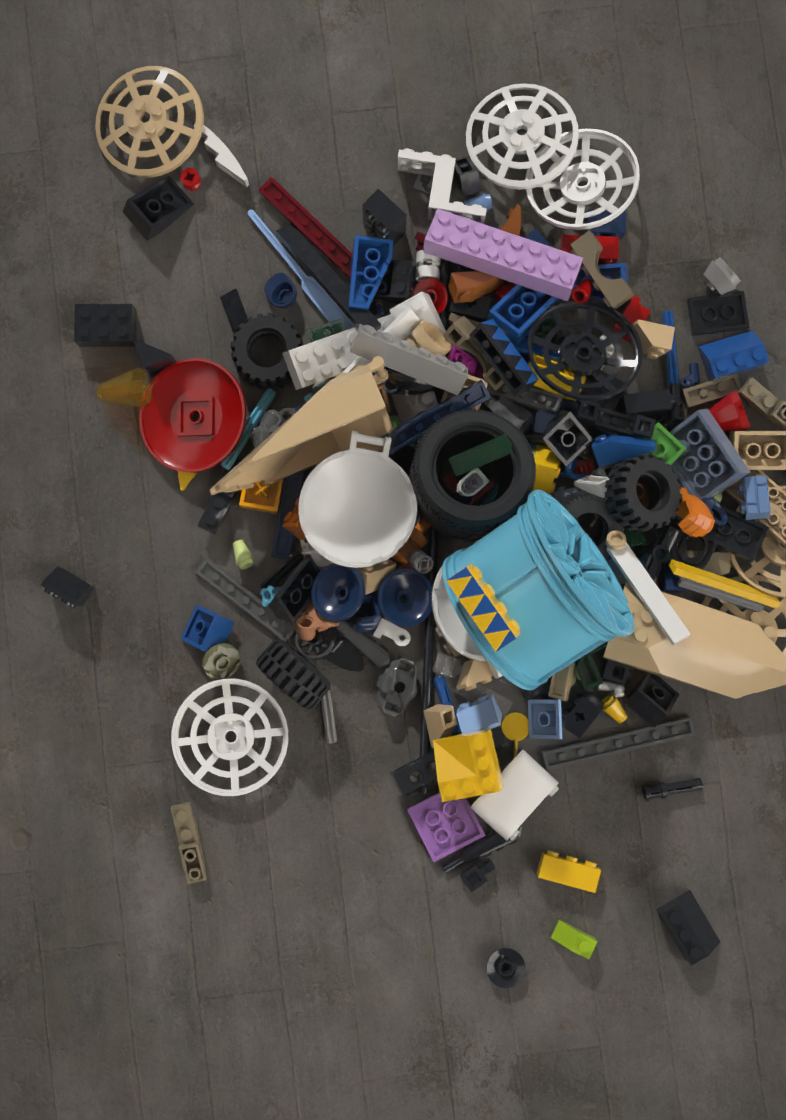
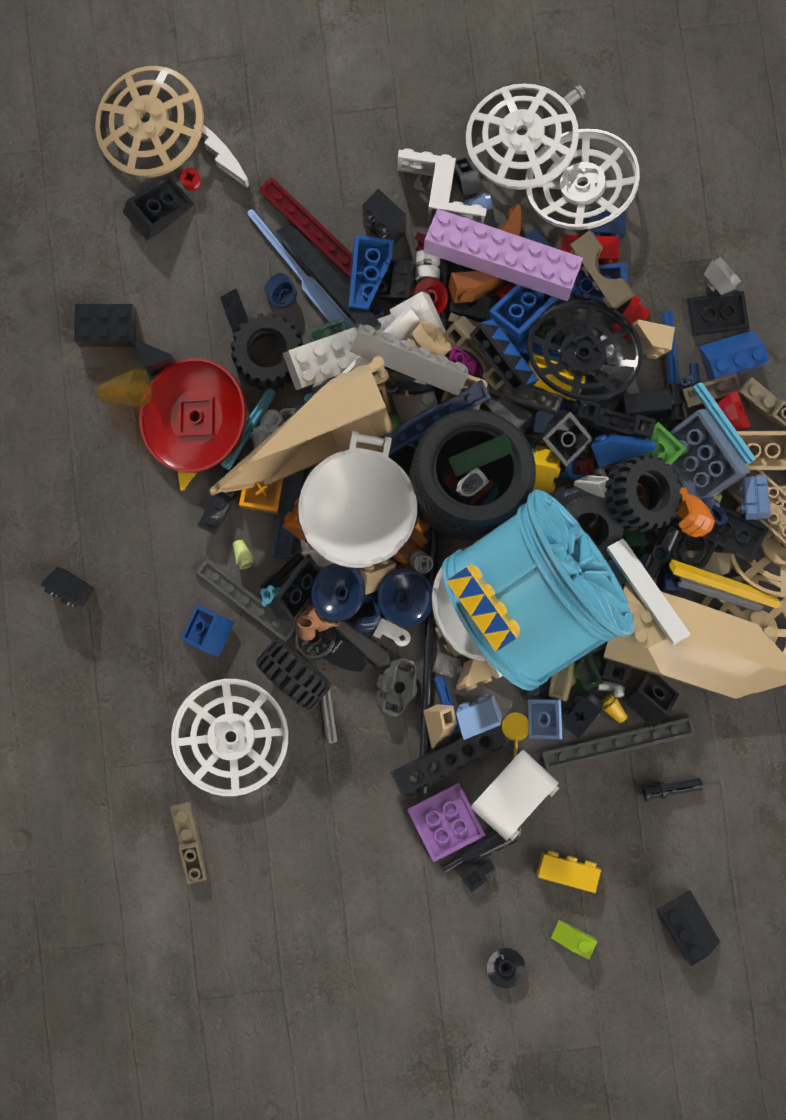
olive tile [202,643,240,680] -> none
yellow slope [433,728,504,802] -> none
red cone [571,279,593,303] -> none
tan tile [606,530,626,551] -> none
none -> light grey pin [562,85,586,106]
none -> medium azure axle [693,383,755,464]

